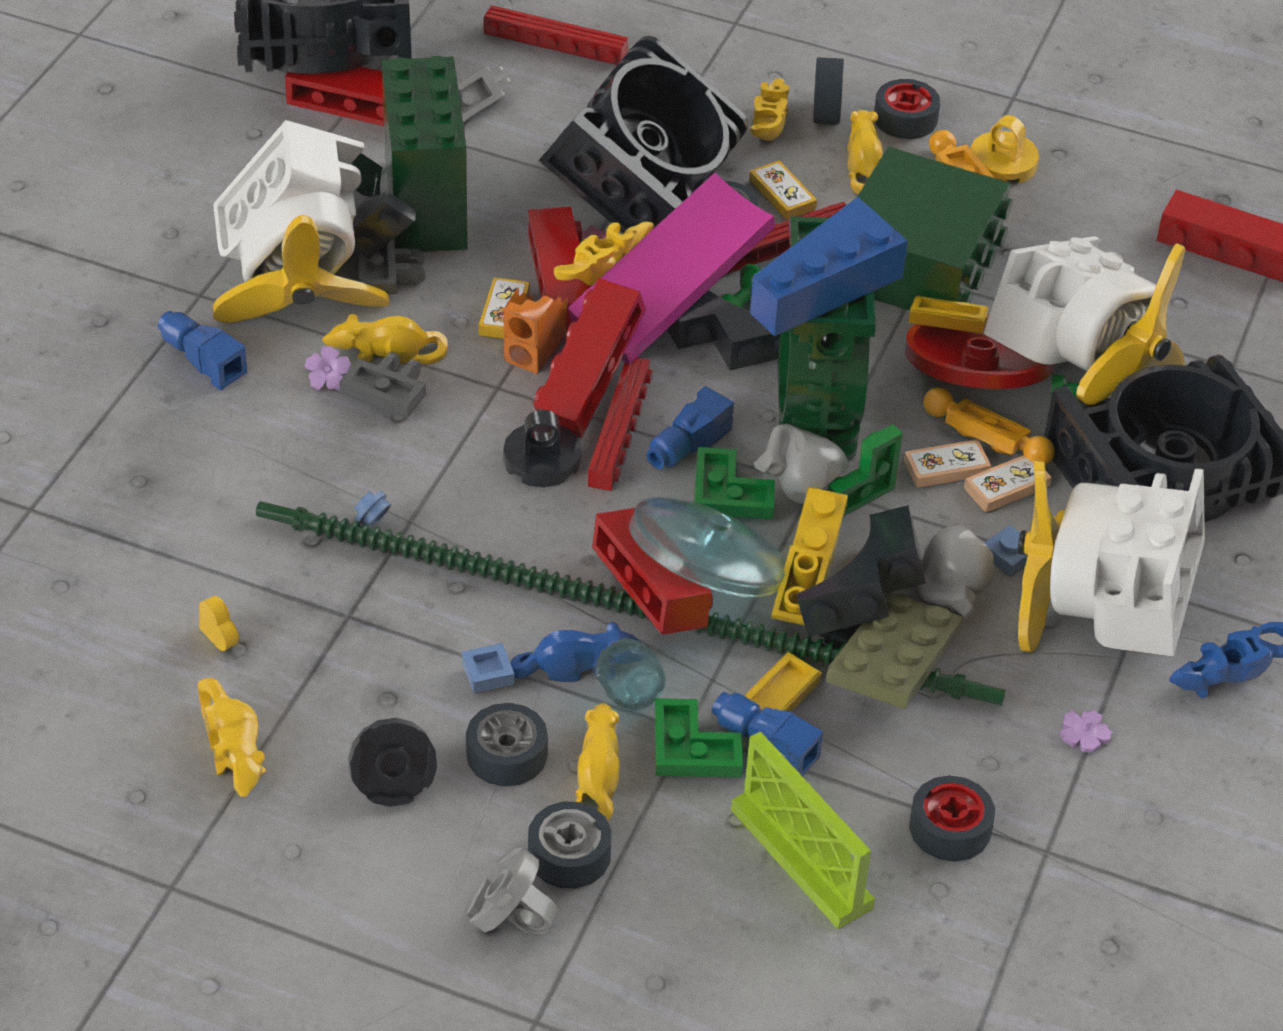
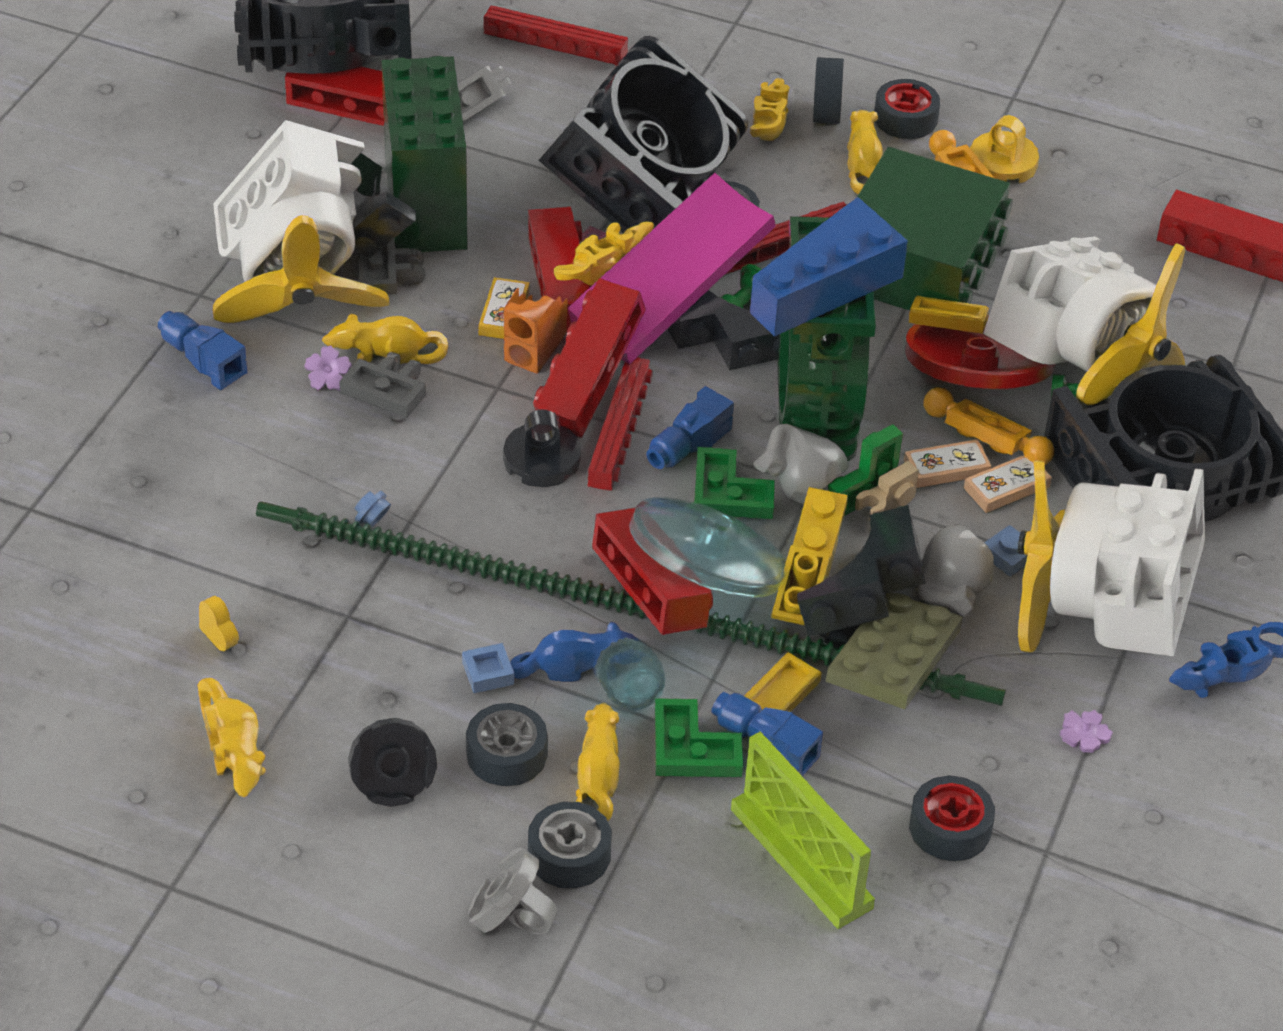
tile [749,160,817,220] -> none
none -> tan plate [855,461,919,521]

